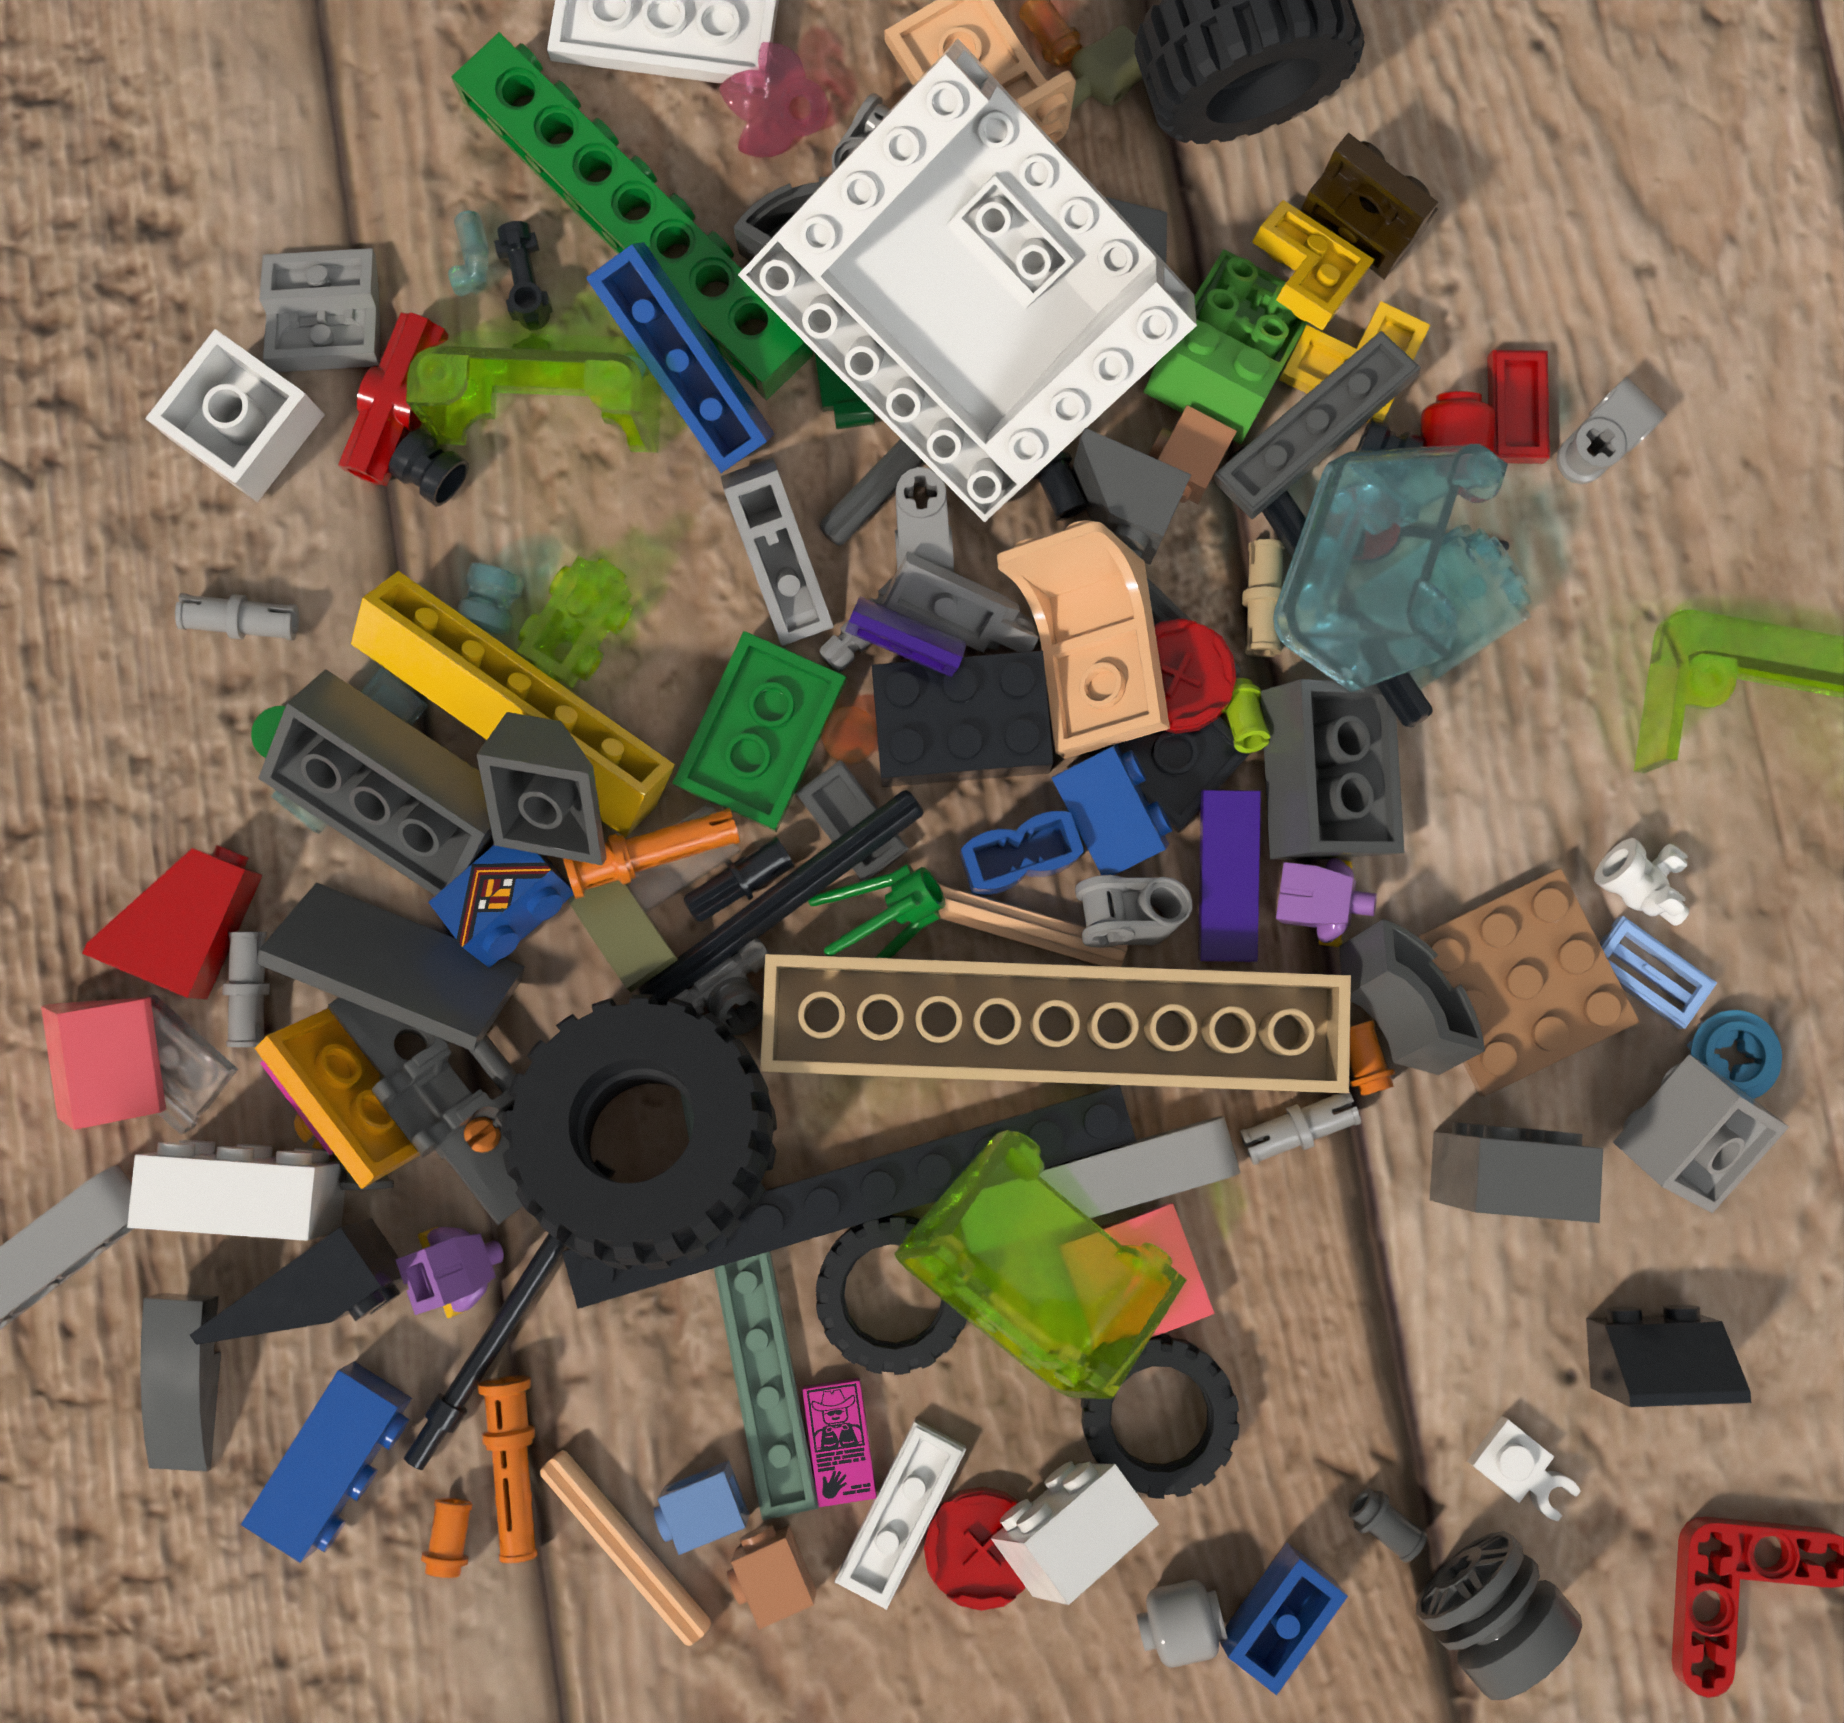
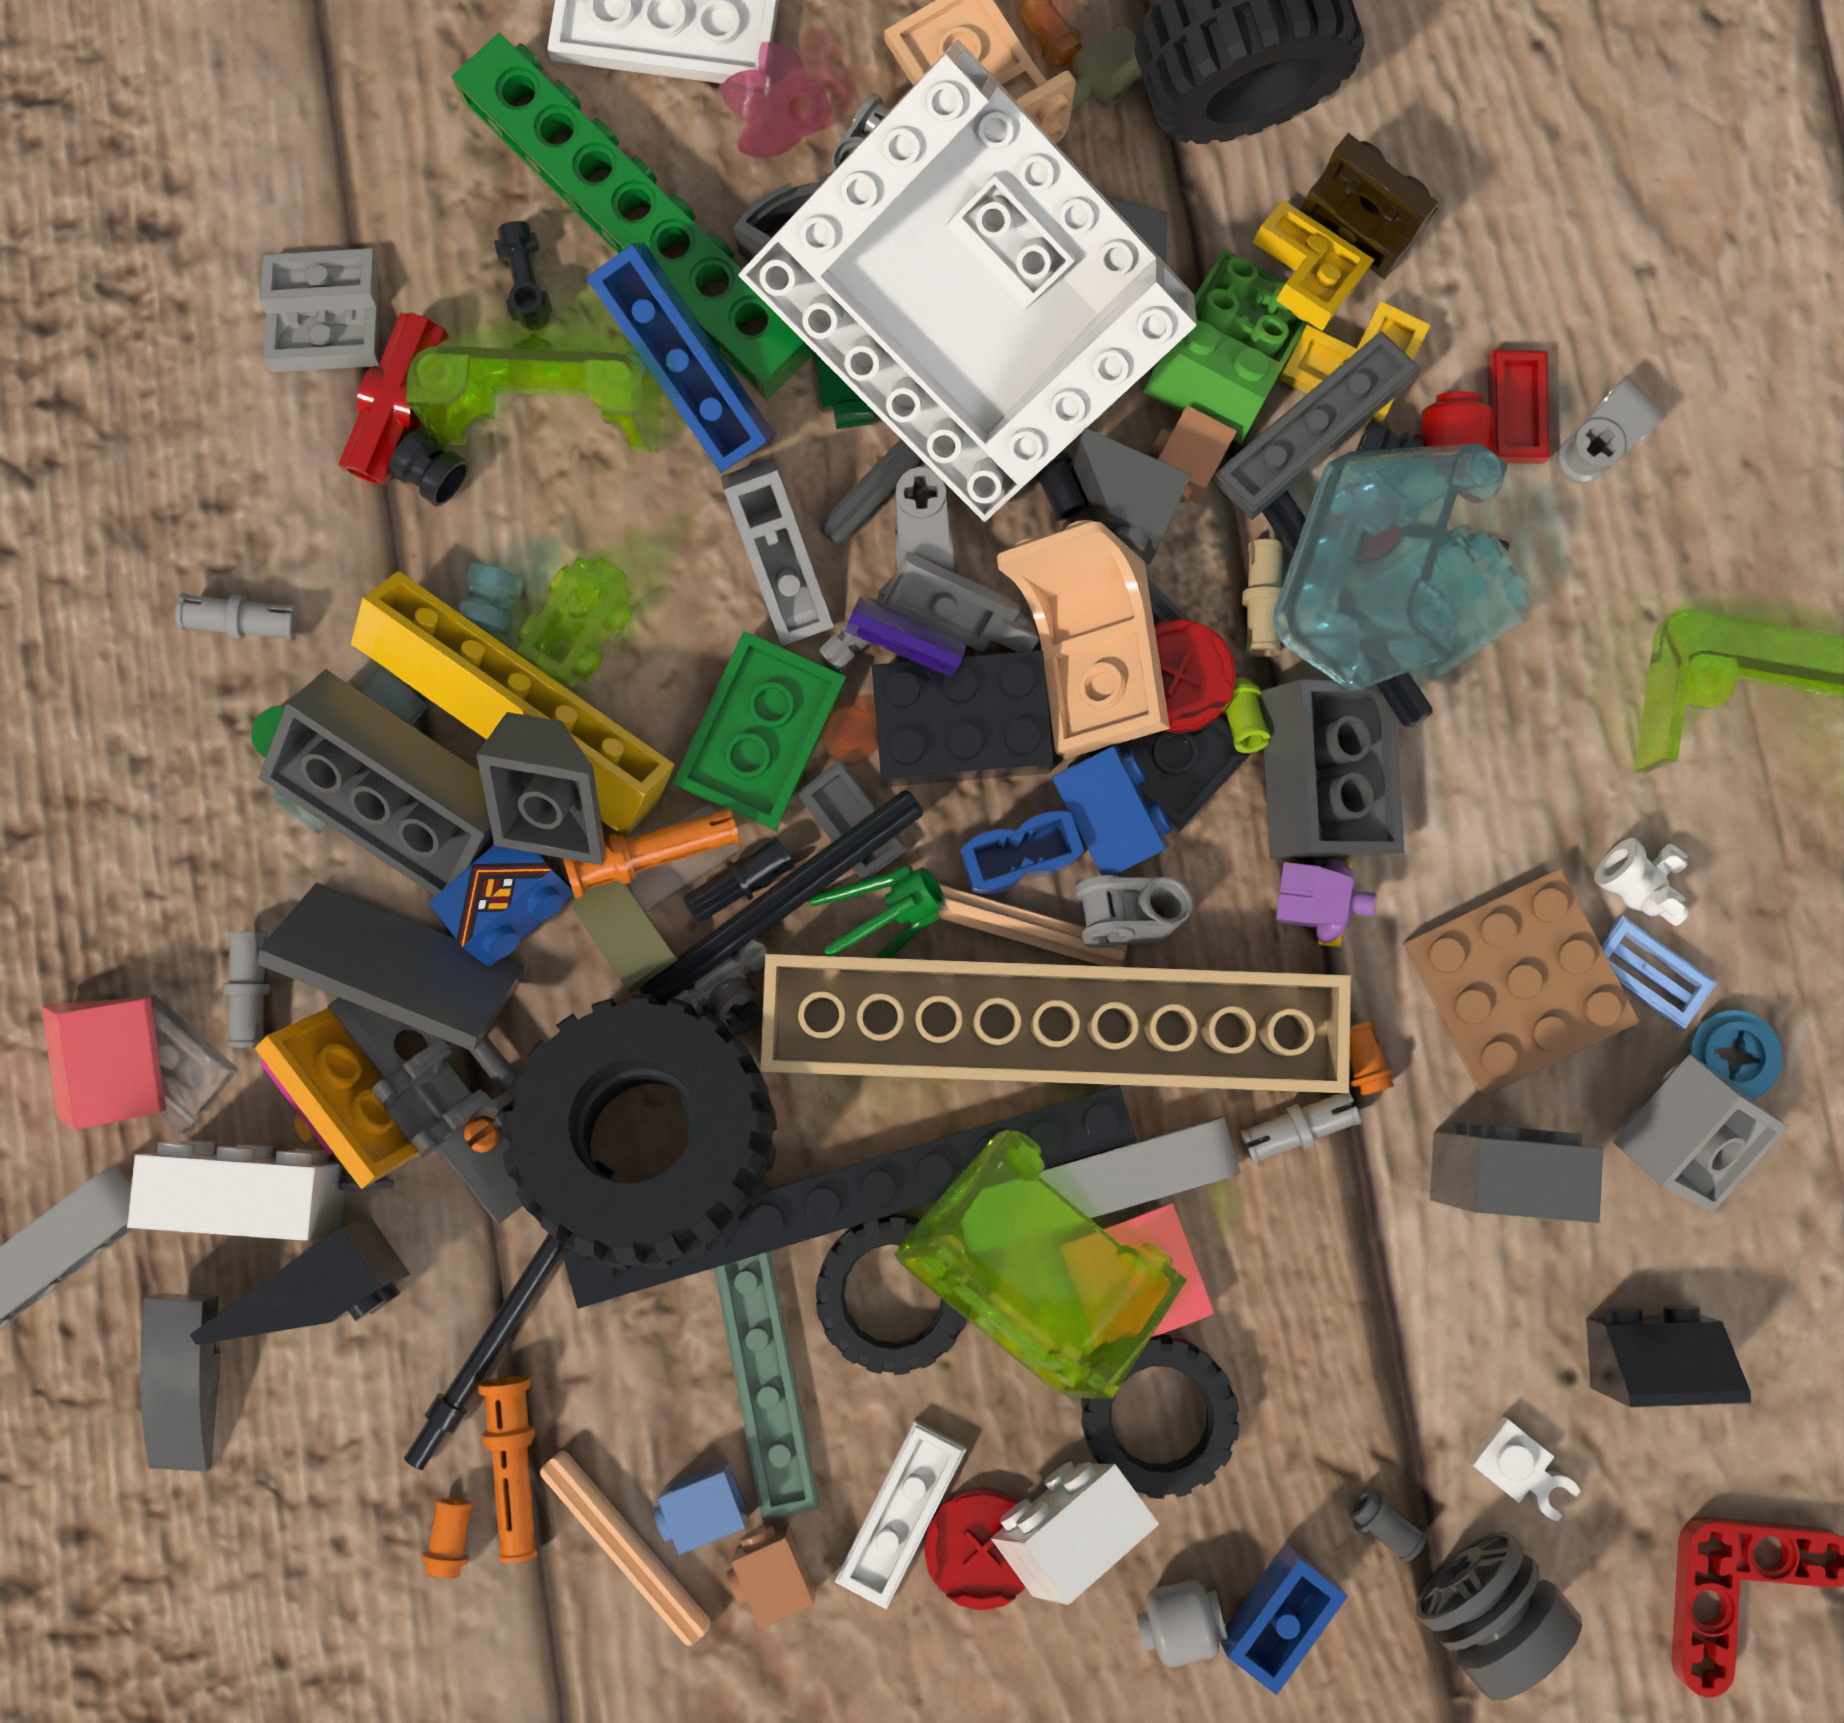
red slope [82,844,263,1000] -> none
white brick [145,329,325,502] -> none
blue brick [241,1361,412,1563] -> none
medium lavender piece [396,1227,504,1318] -> none
clear light blue arm [448,210,489,297] -> none
dark pink tile [802,1378,877,1507] -> none
dark purple tile [1198,790,1261,962] -> none
dark grey brick [1339,919,1485,1075] -> none

